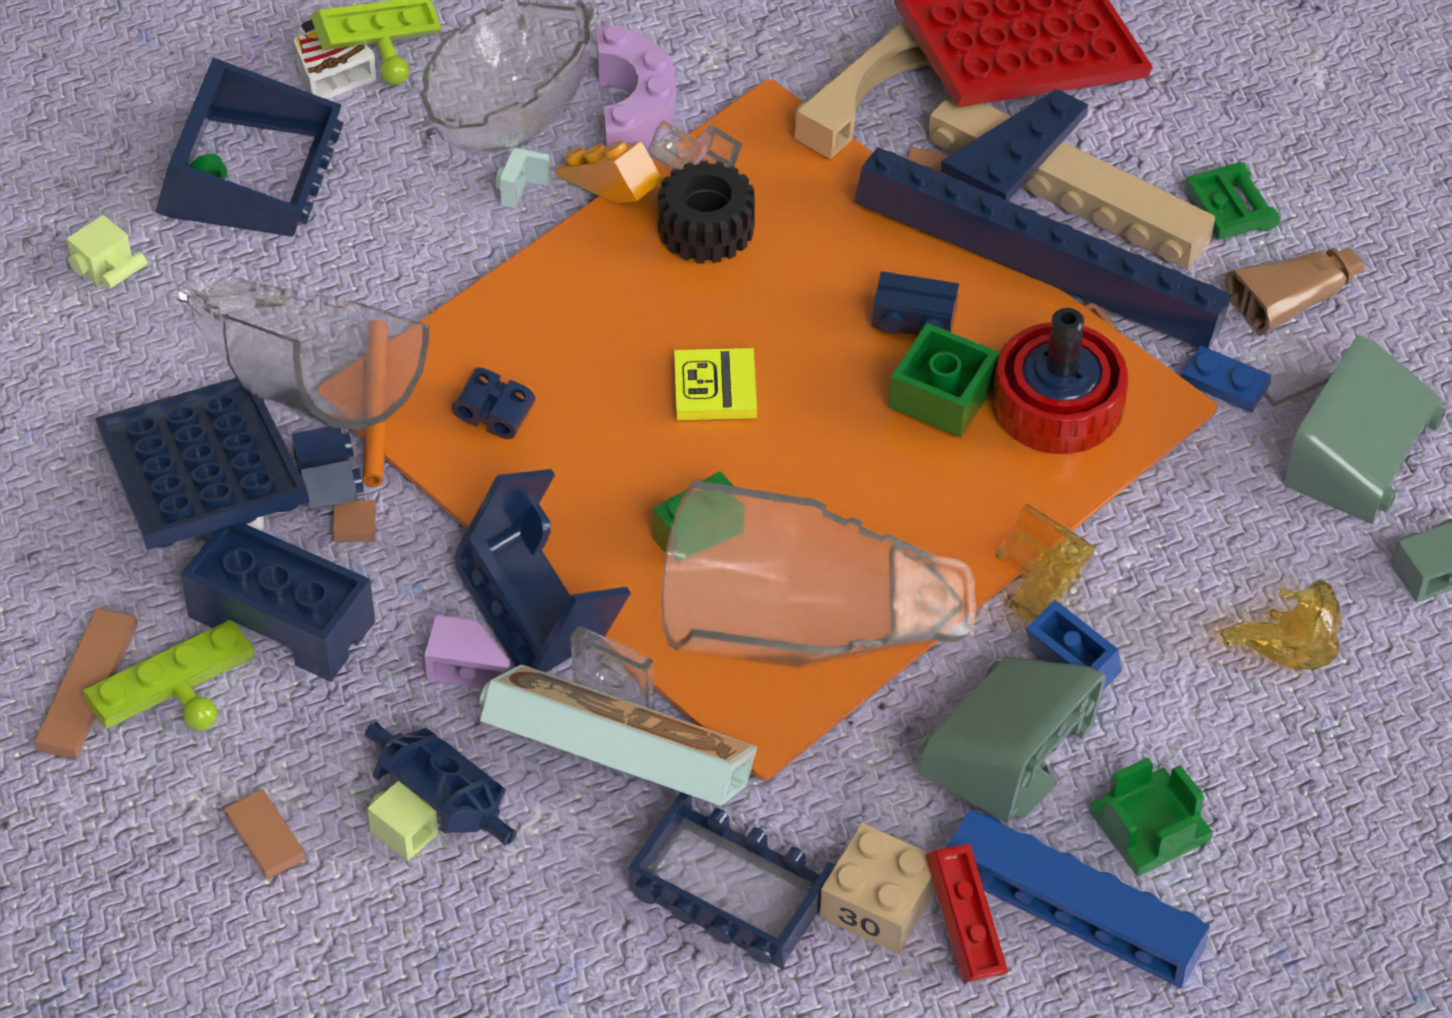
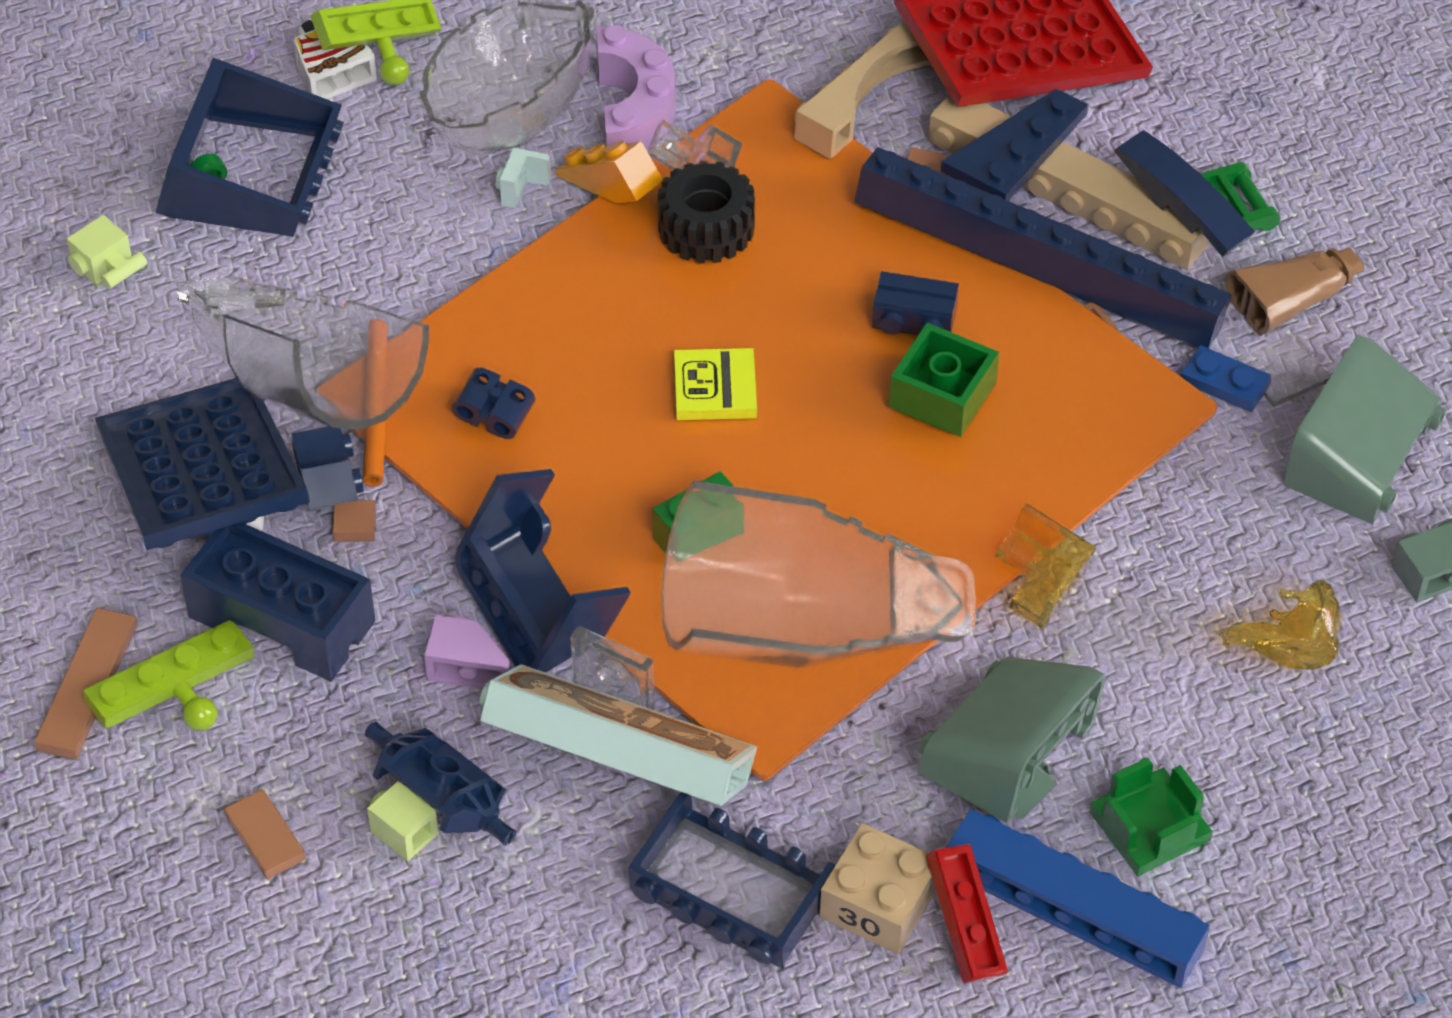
red wheel [992,307,1128,454] -> none
blue brick [1026,600,1122,690] -> none
none -> dark blue slope [1114,130,1255,257]

